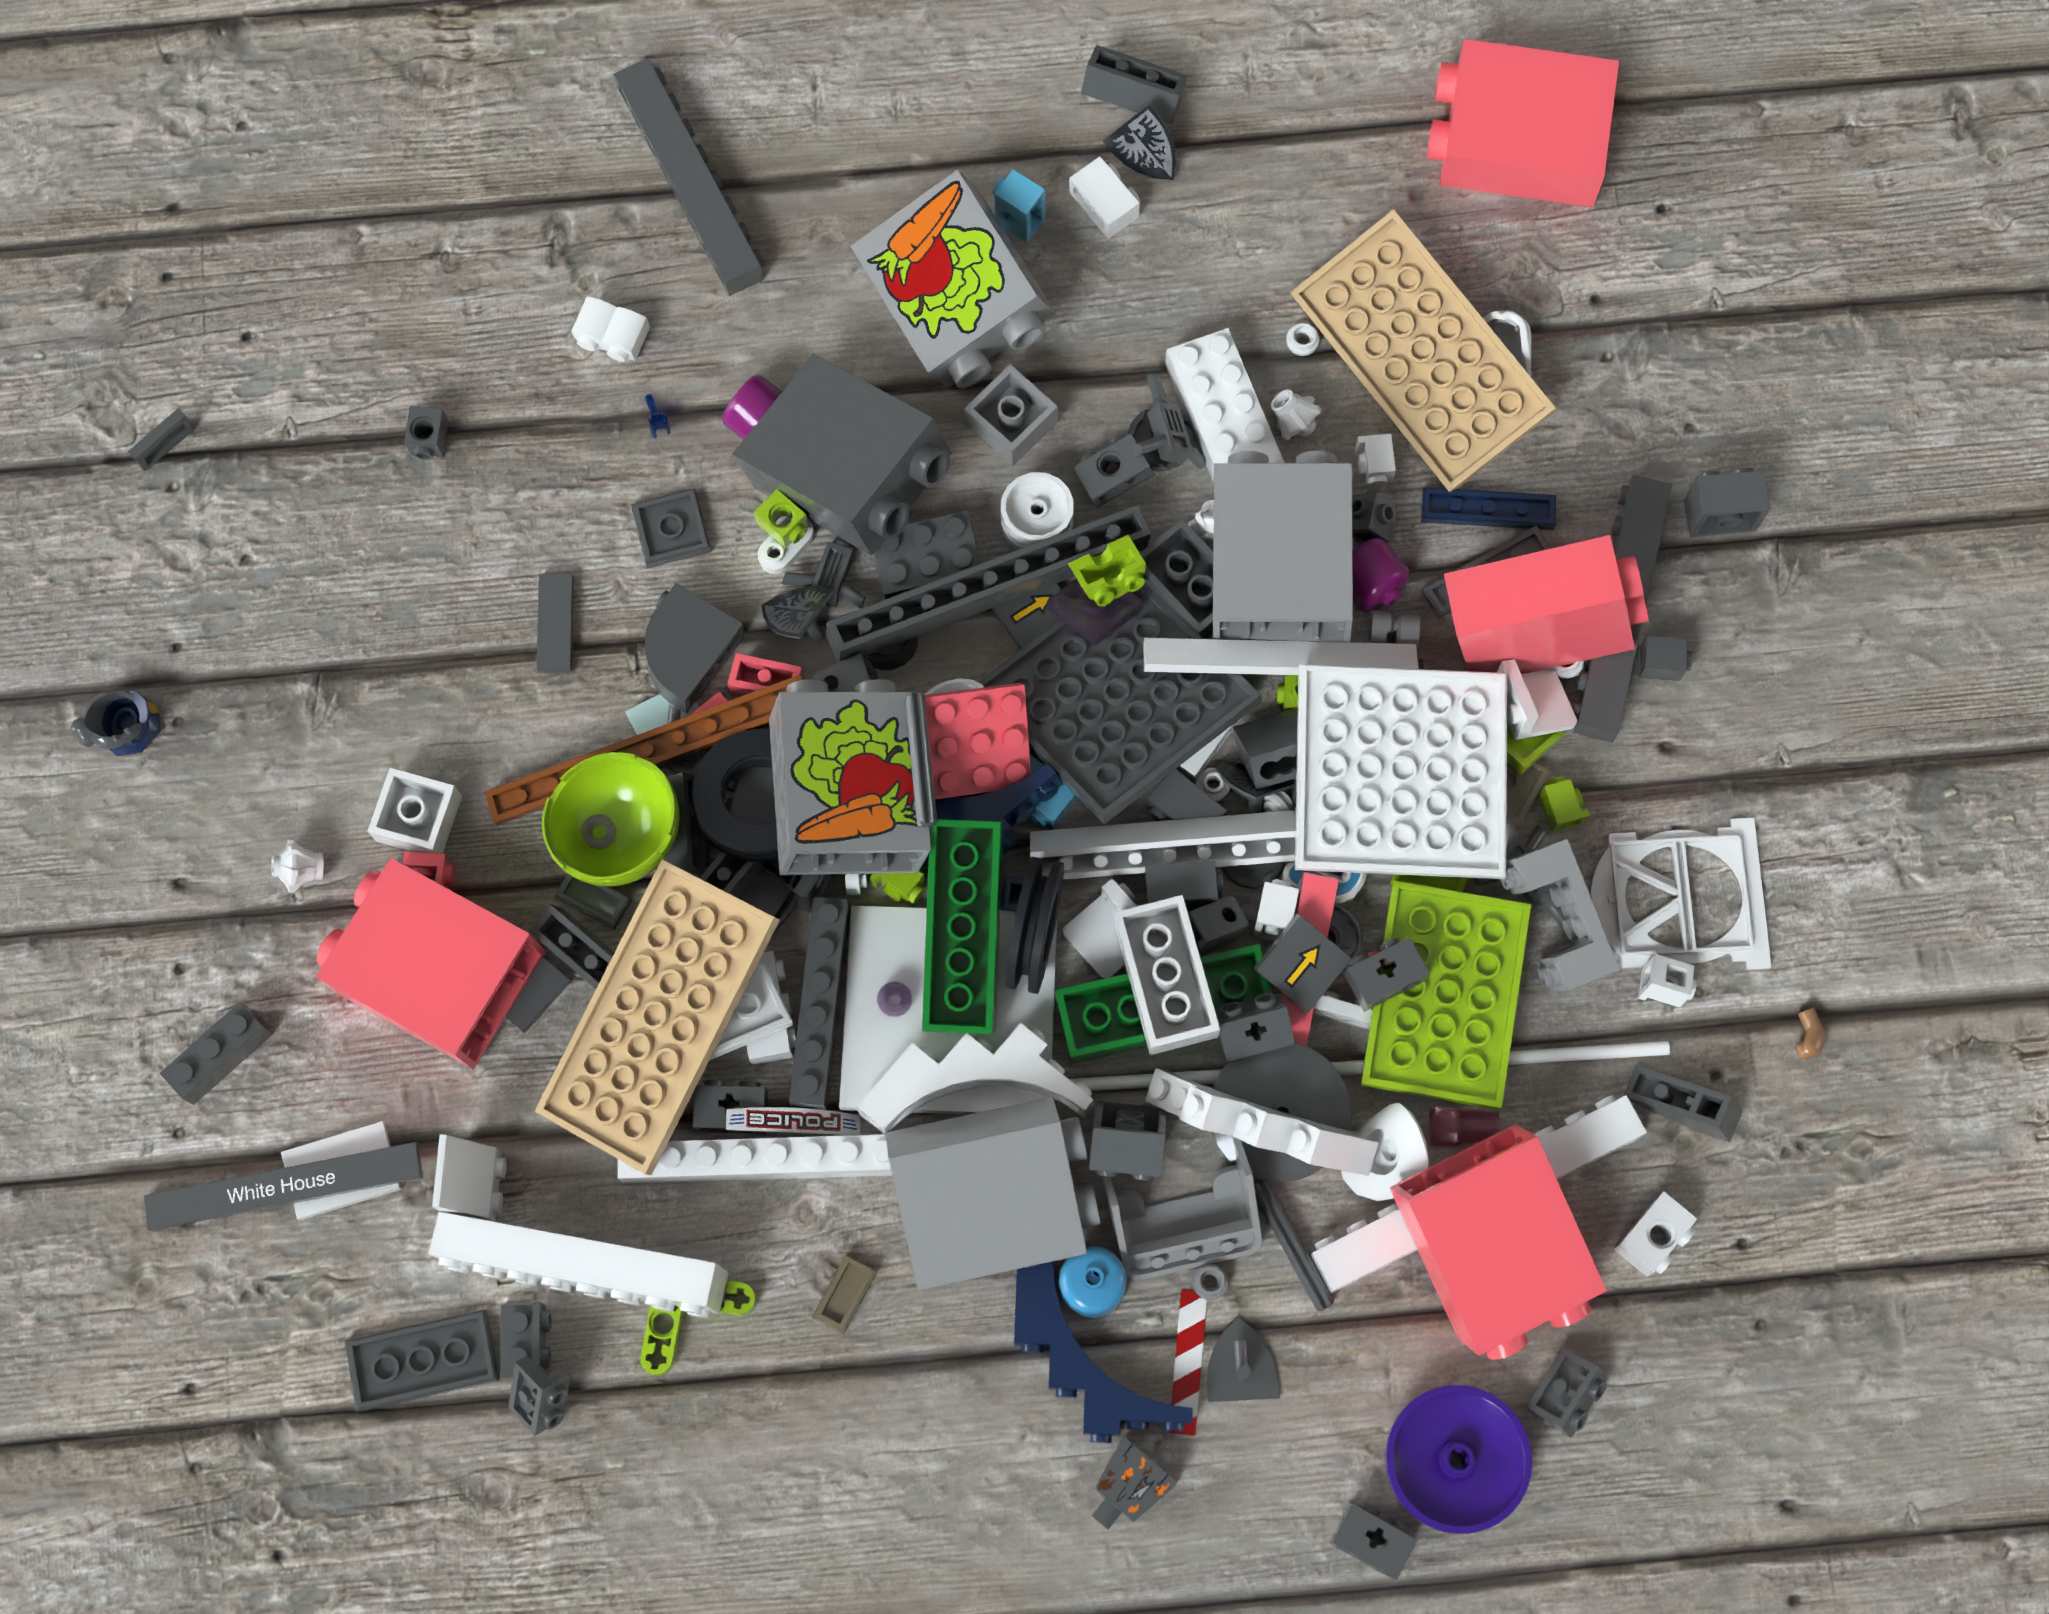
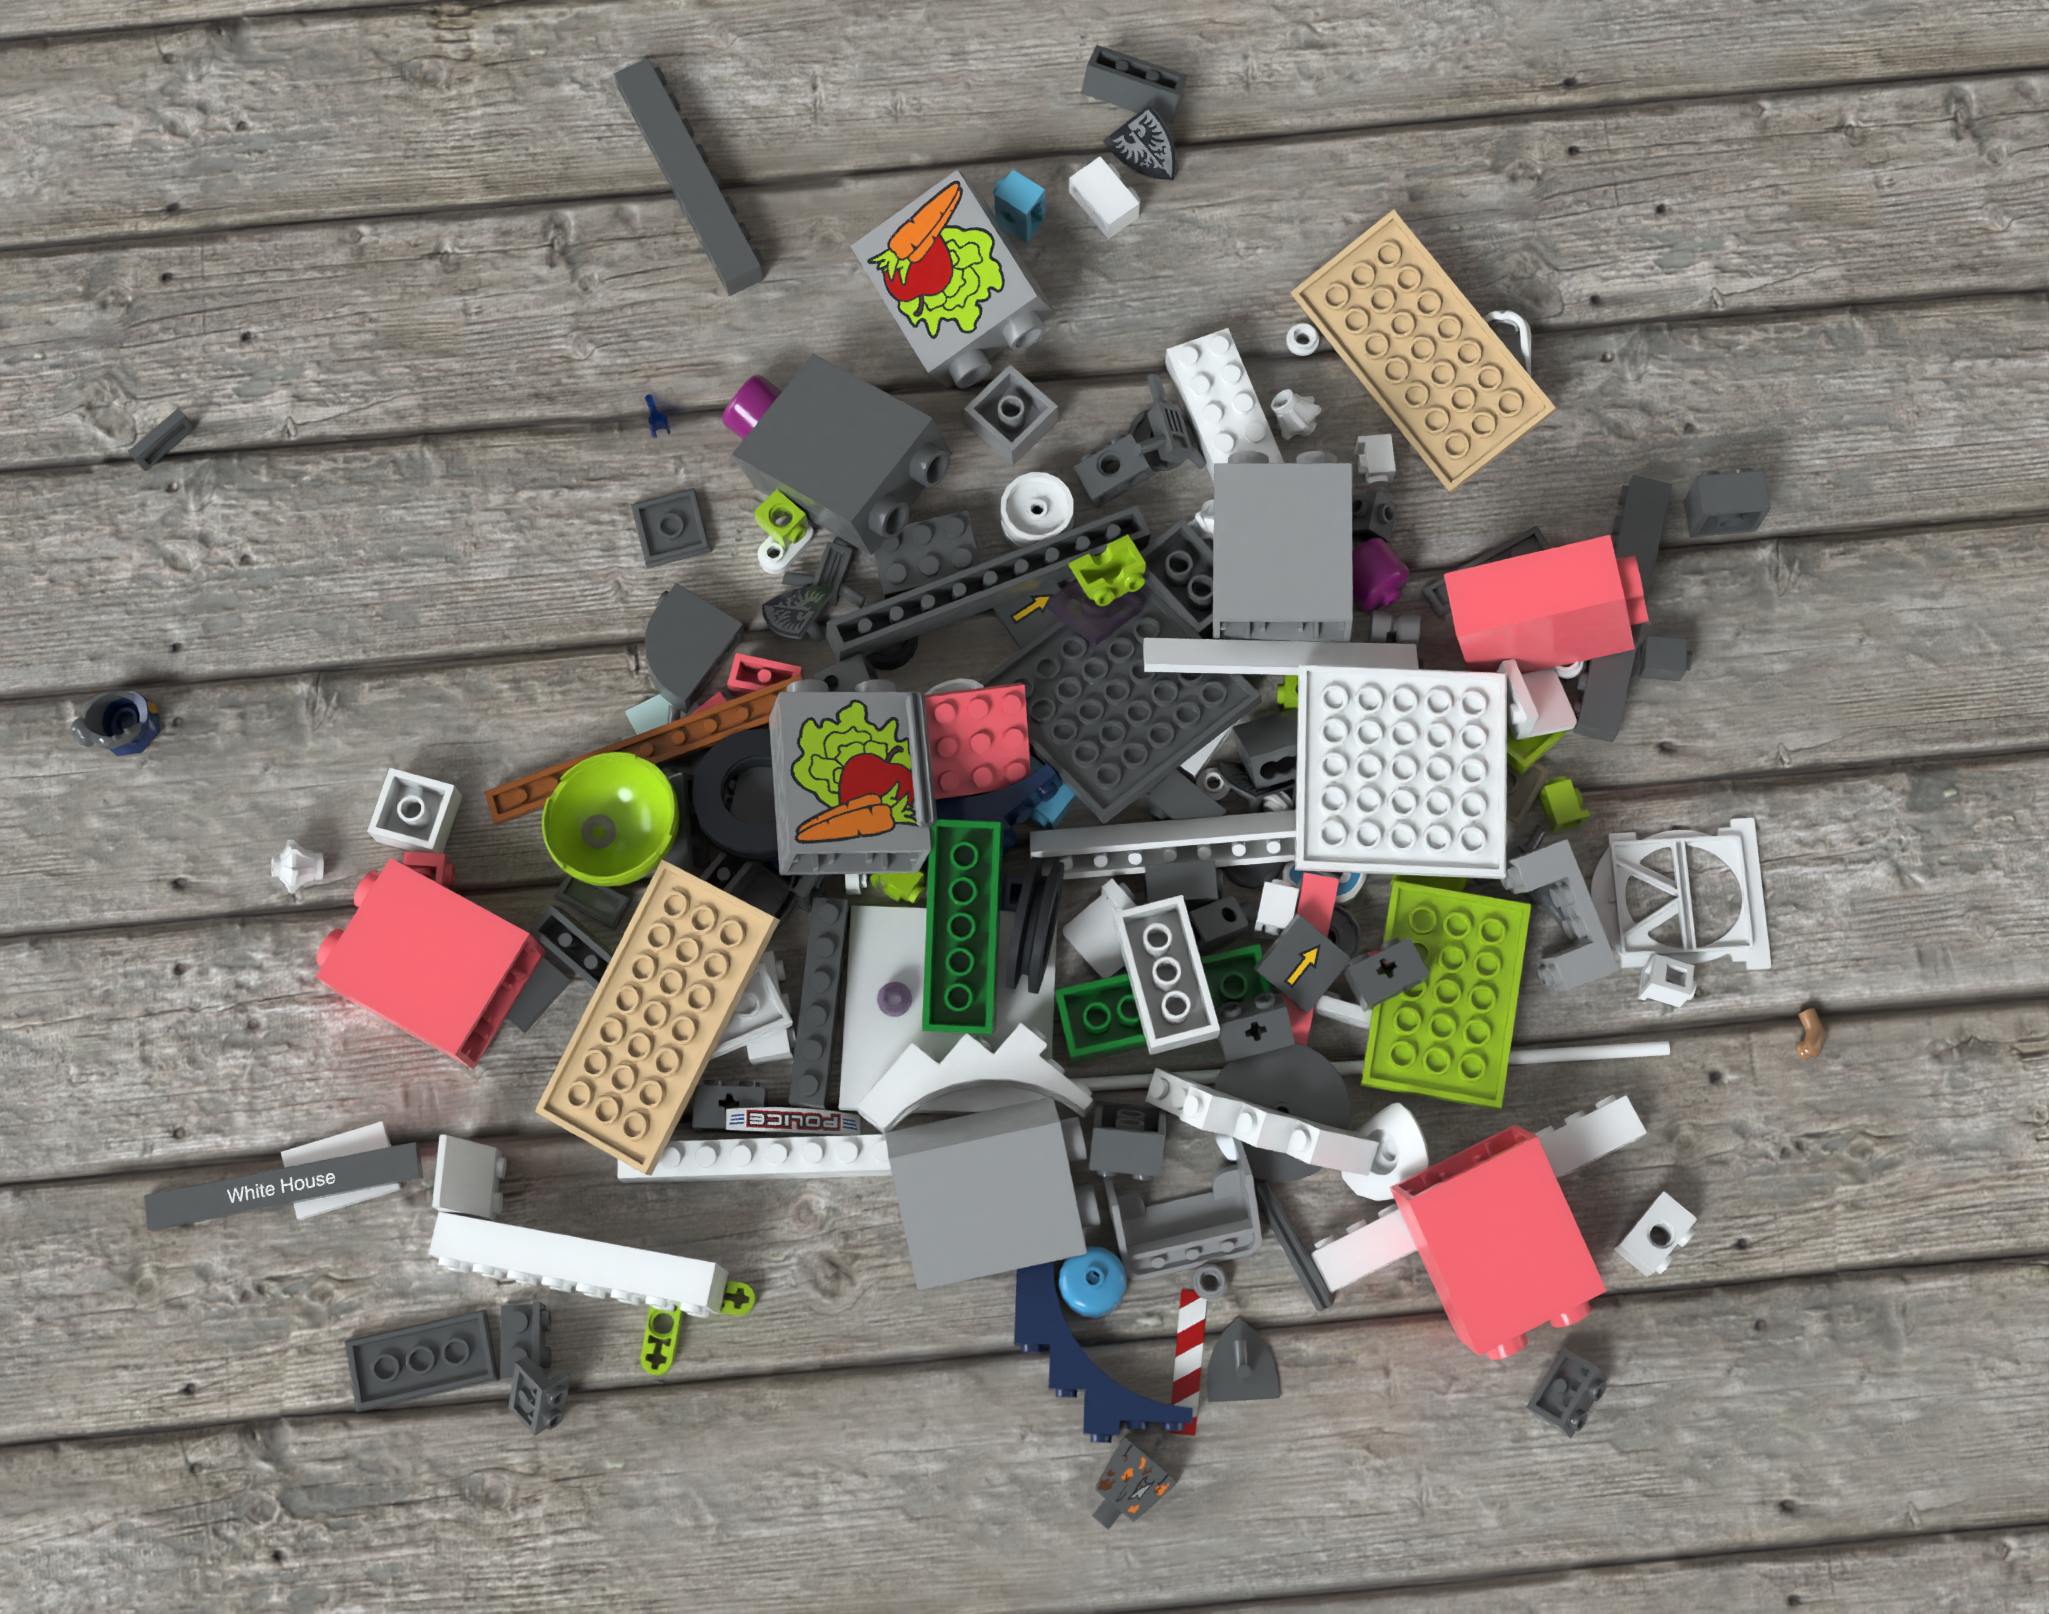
dark grey brick [160,1002,273,1105] -> none
dark grey brick [404,406,449,460] -> none
dark grey tile [537,573,574,673] -> none
white brick [572,297,650,362] -> none
dark tan tile [812,1254,878,1335] -> none
dark grey brick [1329,1501,1417,1580] -> none
dark purple dish [1385,1385,1532,1534] -> none
dark blue tile [1421,487,1556,530] -> none
coral brick [1426,39,1619,207] -> none
clear pink piece [1429,1107,1500,1146] -> none
dark grey slope [1623,1065,1743,1142] -> none

